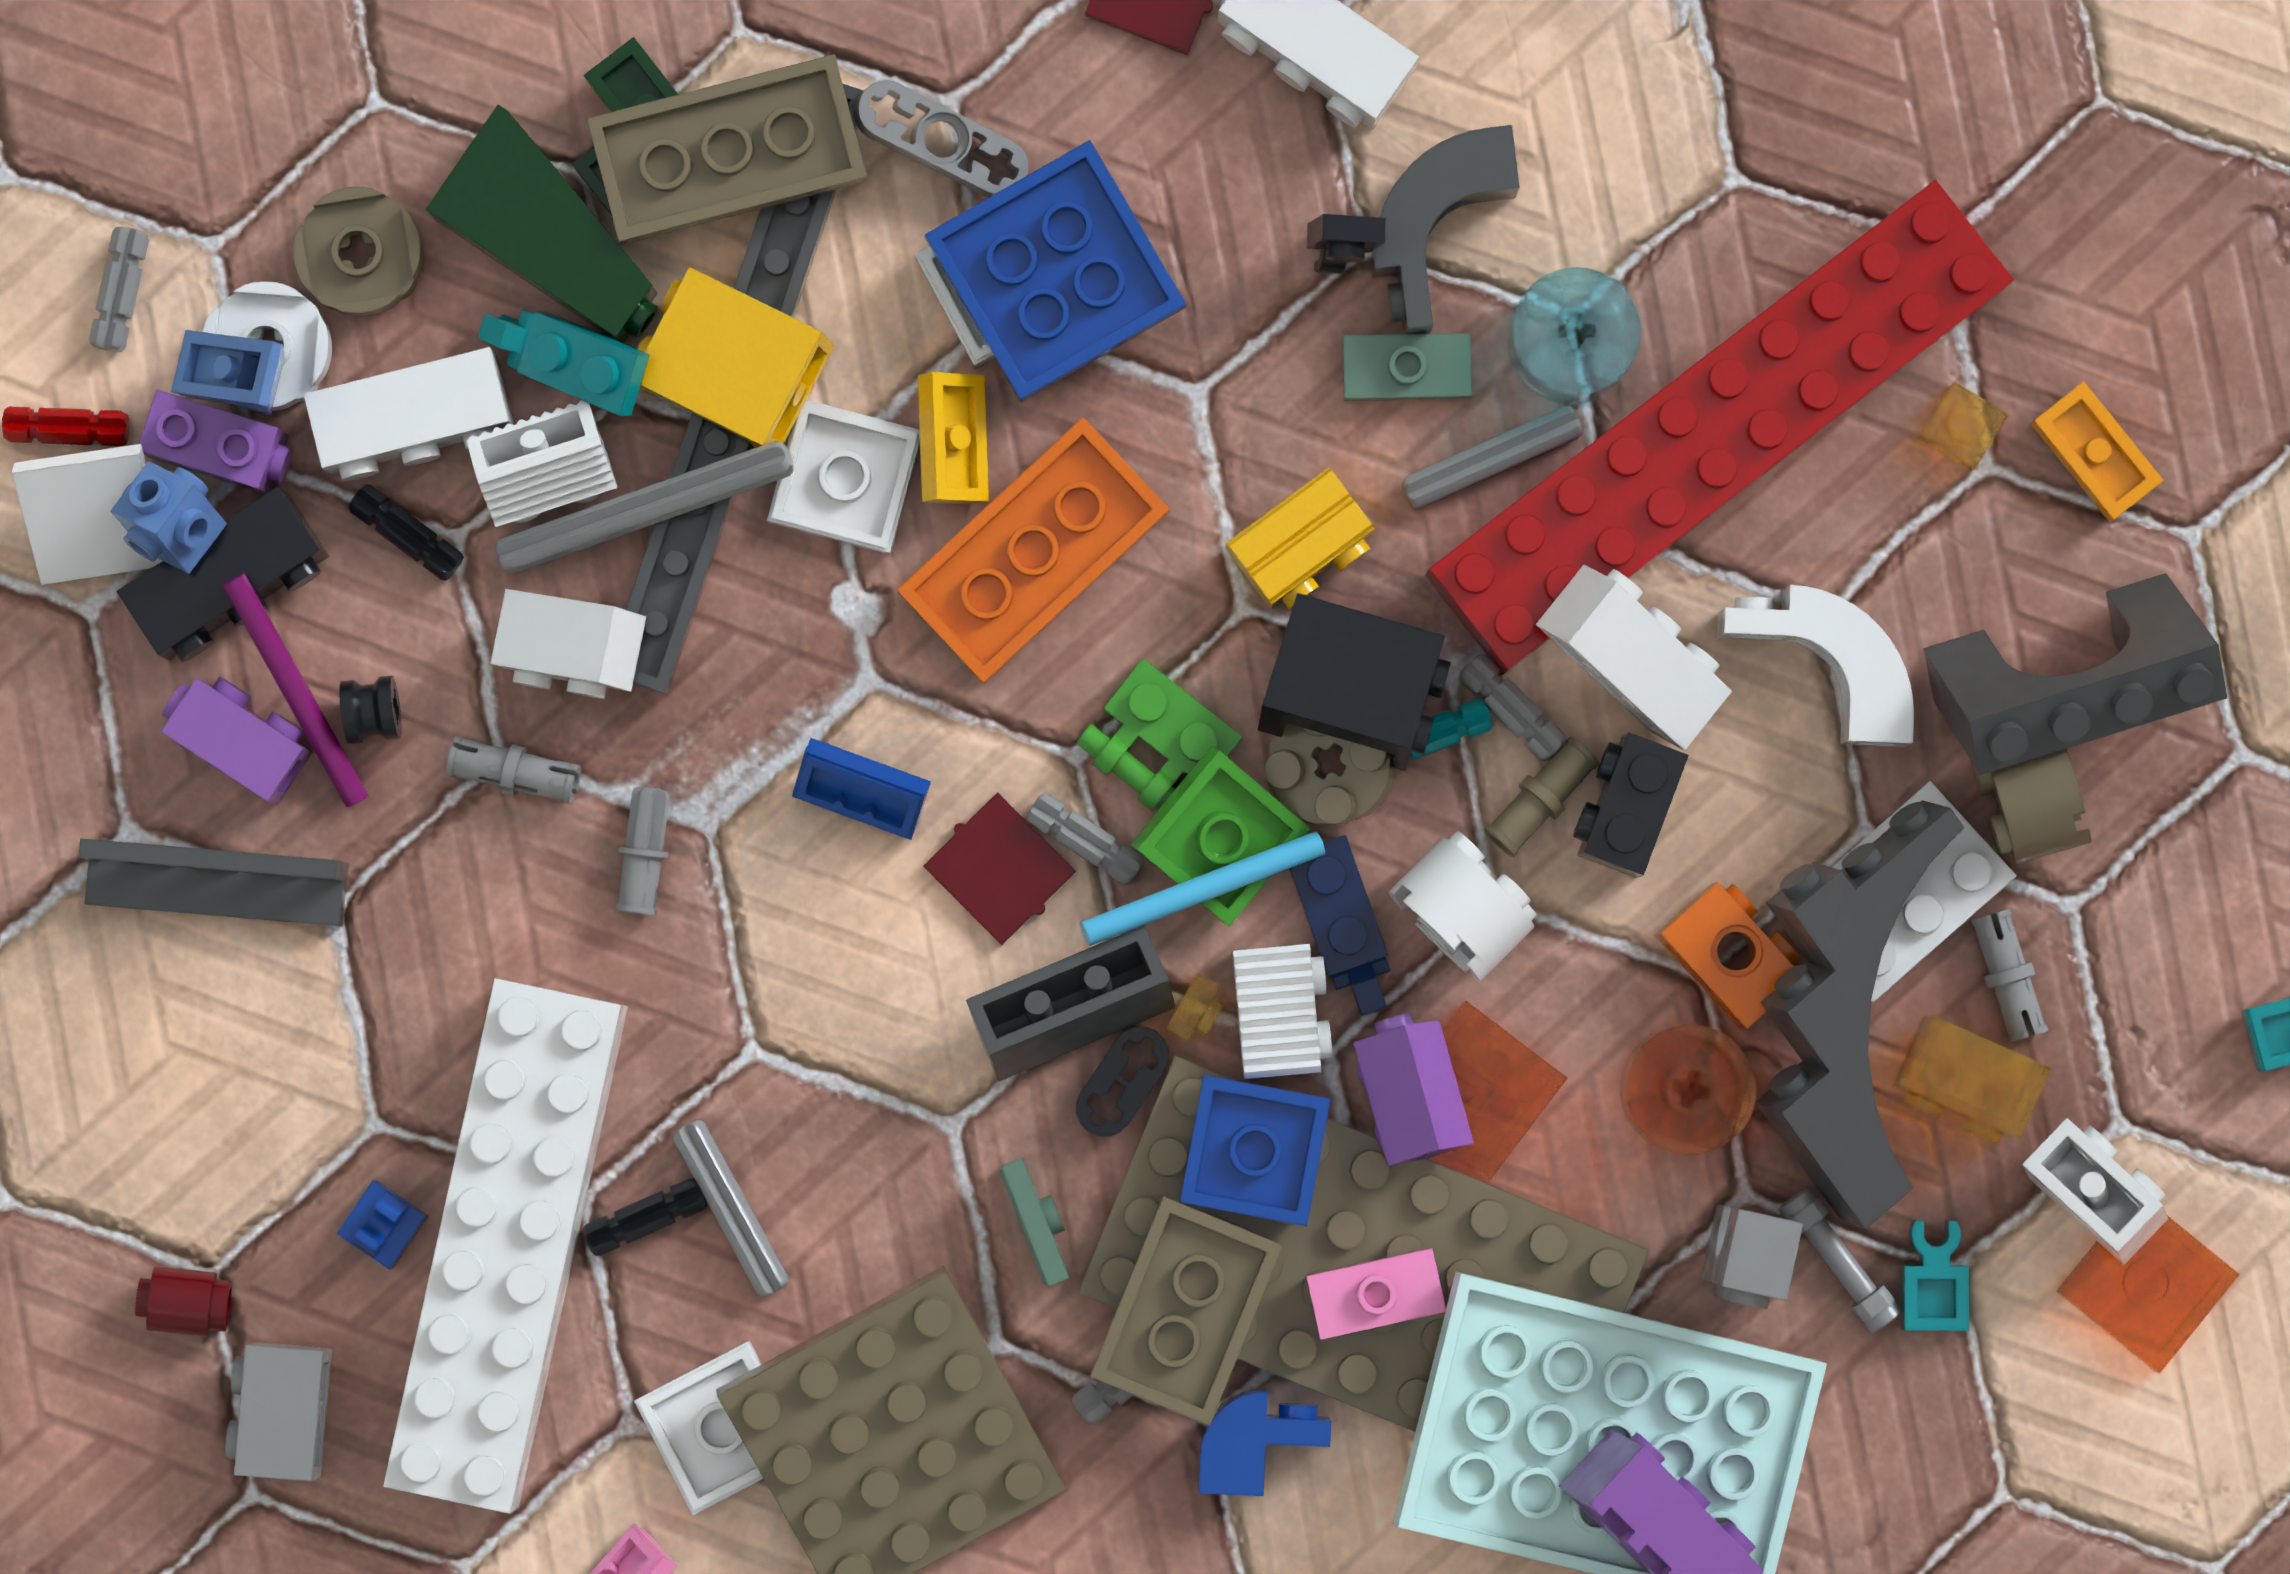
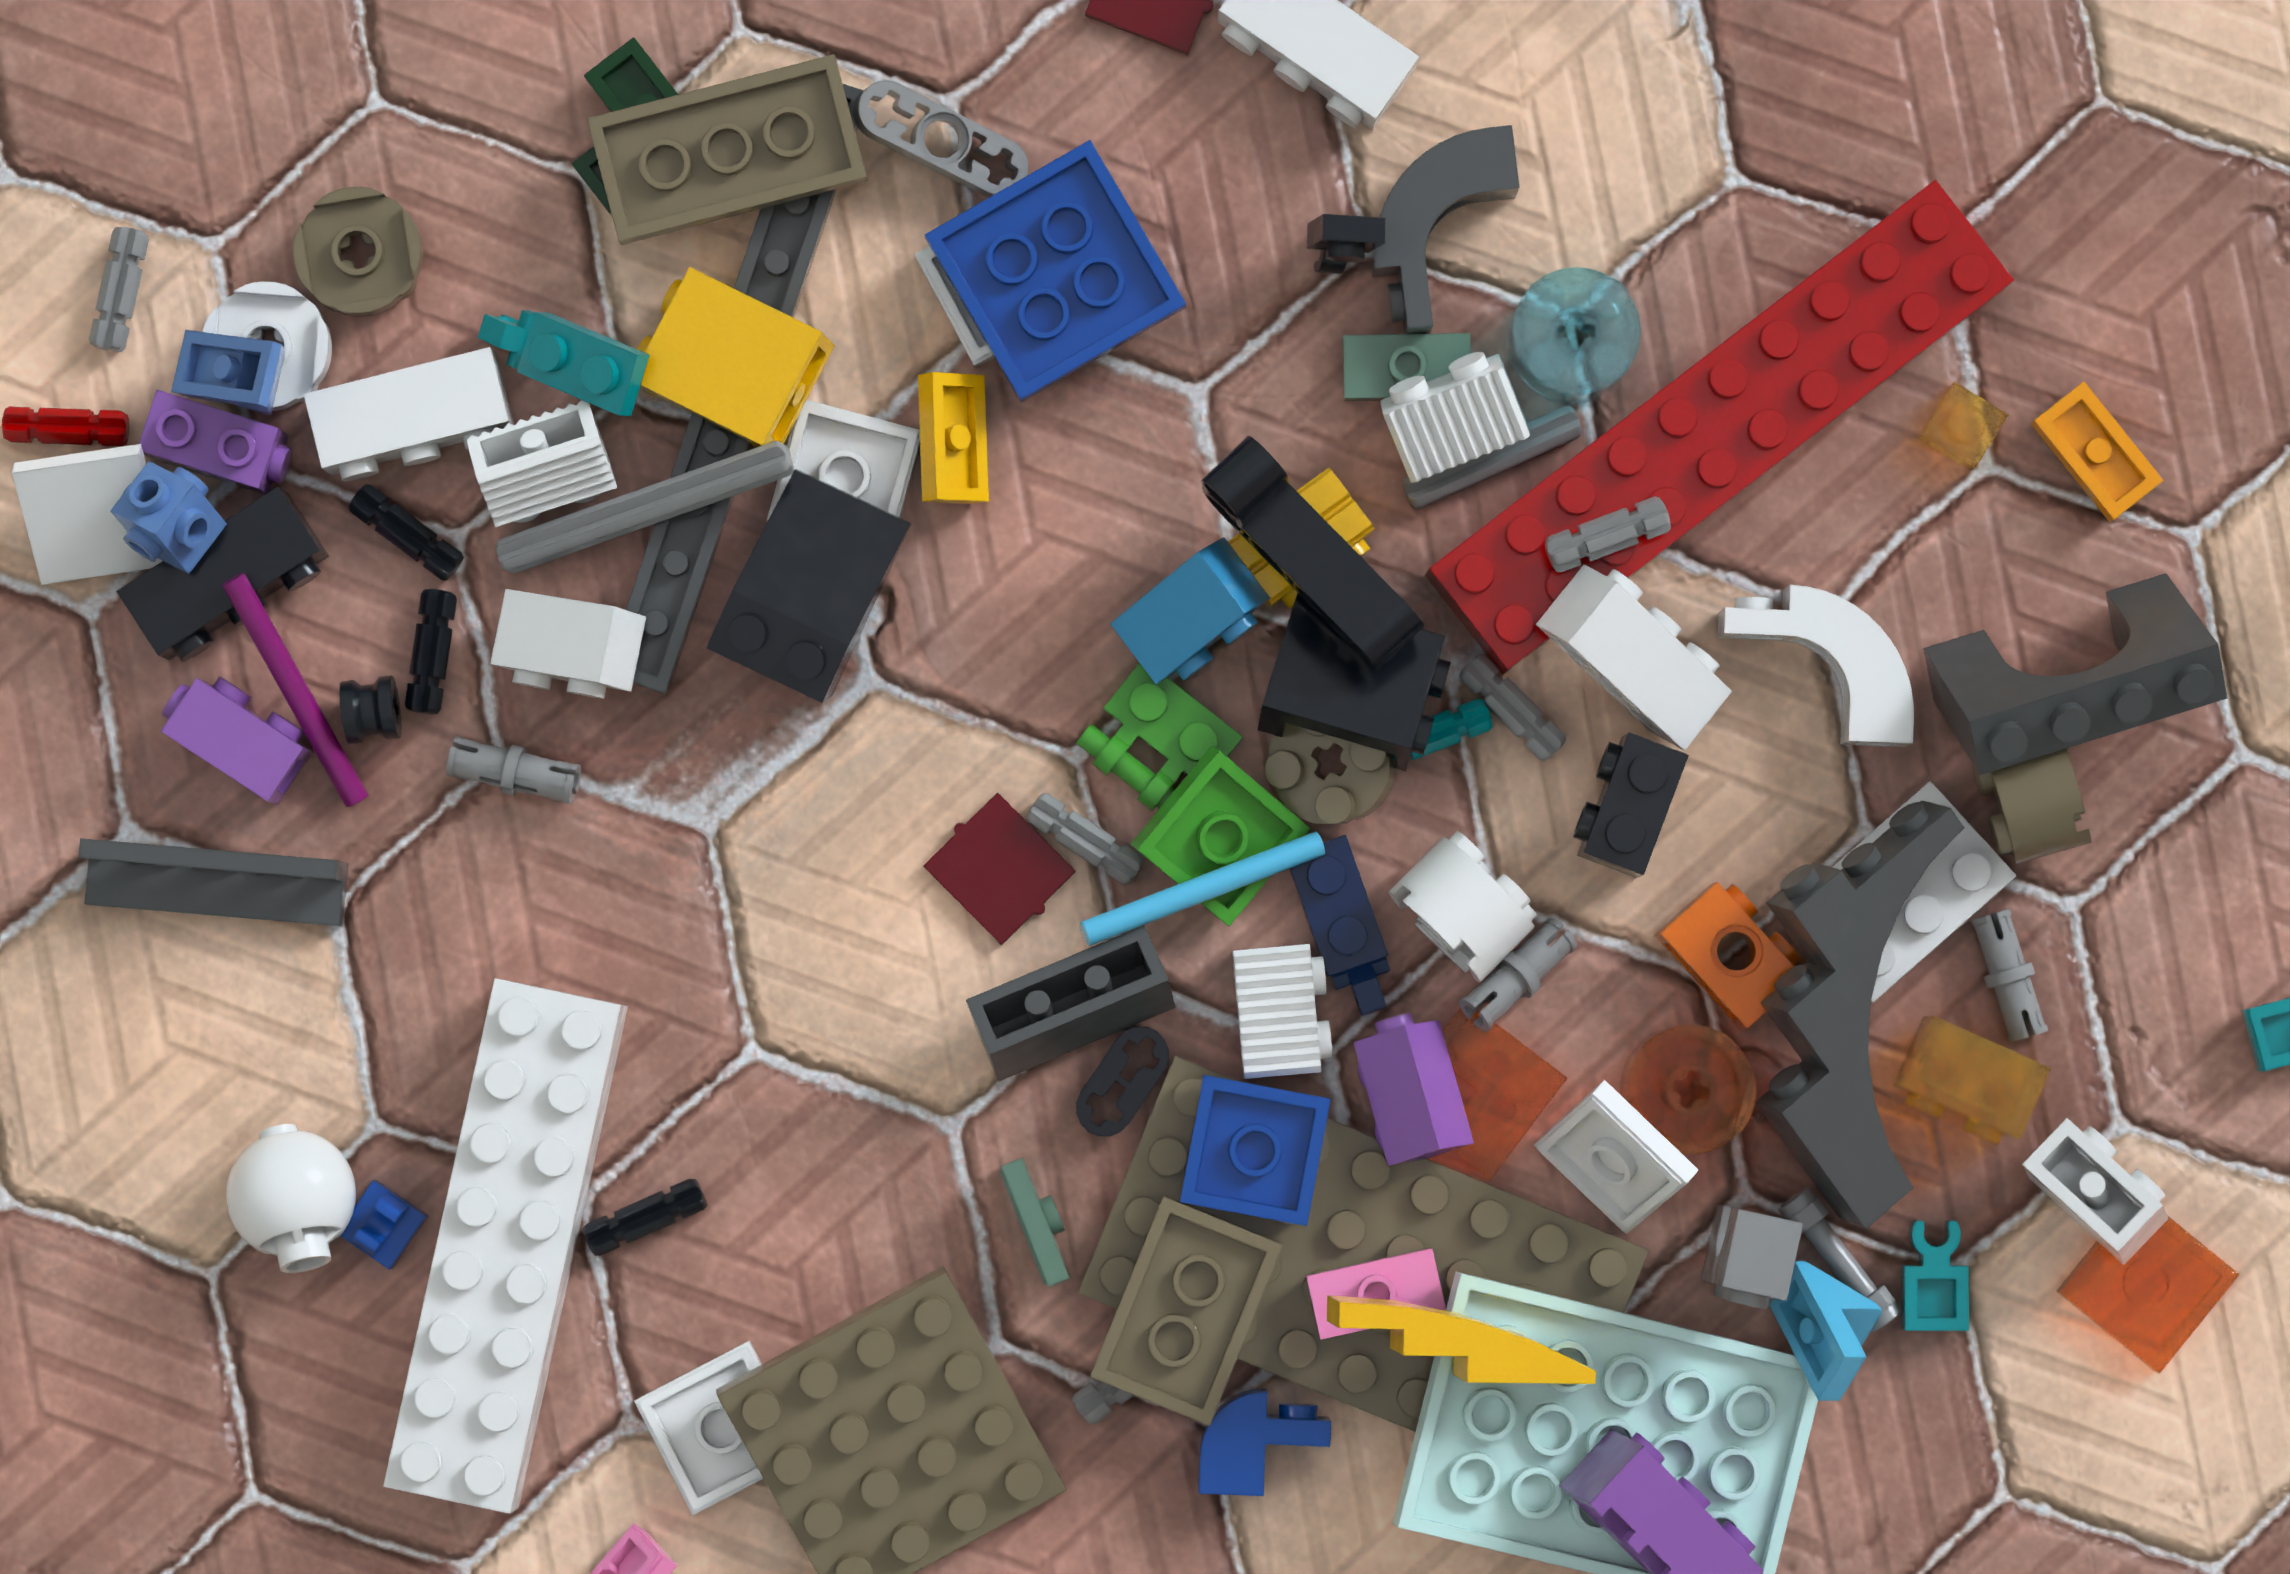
dark red brick [135,1266,232,1337] -> none
light grey brick [225,1342,332,1481] -> none
dark green slope [426,105,658,344] -> none
light grey axle [615,787,670,916] -> none
light grey axle [673,1120,789,1297] -> none
blue plate [792,738,931,840] -> none
orange plate [897,417,1170,684] -> none
clear yellow plate [1165,973,1224,1042] -> none
dark tan pin [1484,737,1599,857] -> none
none -> white brick [226,1124,356,1273]
none -> black axle [405,589,457,715]
none -> black slope [706,469,911,703]
none -> dark azure brick [1110,537,1270,685]
none -> black beam [1201,435,1424,671]
none -> yellow slope [1327,1295,1596,1384]
none -> white brick [1380,352,1530,483]
none -> light grey pin [1459,918,1577,1032]
none -> white tile [1534,1080,1698,1234]
none -> light grey axle [1545,497,1671,572]
none -> medium azure slope [1769,1261,1882,1401]

